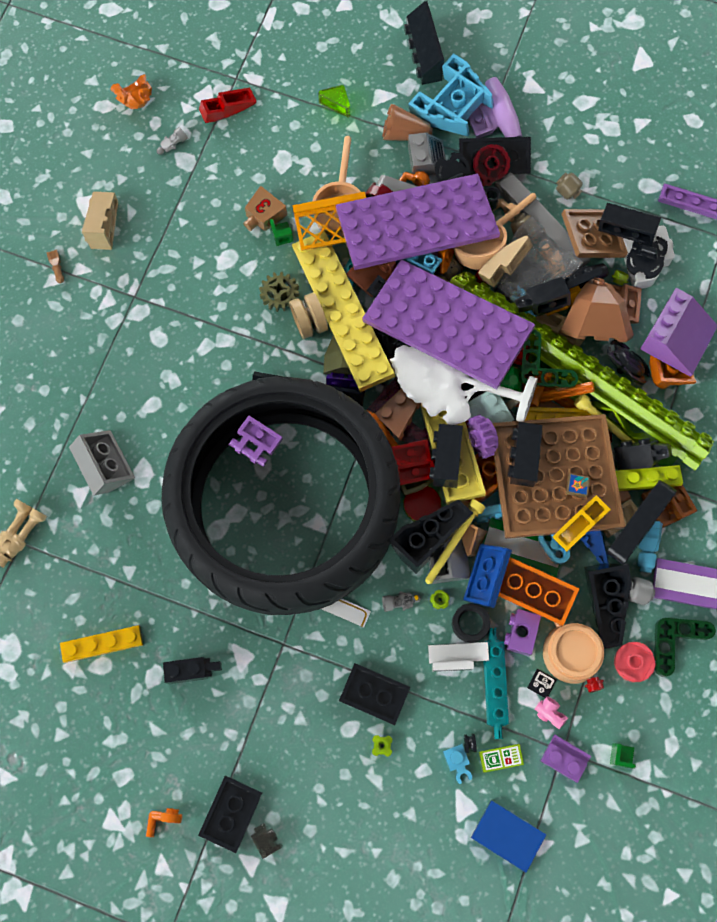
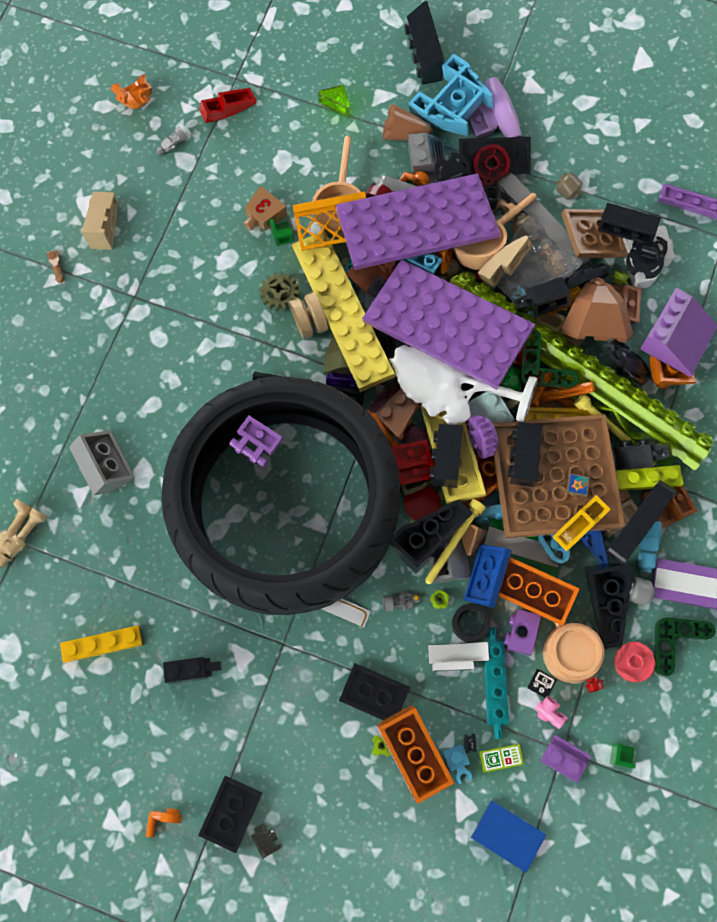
none -> orange brick [376,705,454,804]

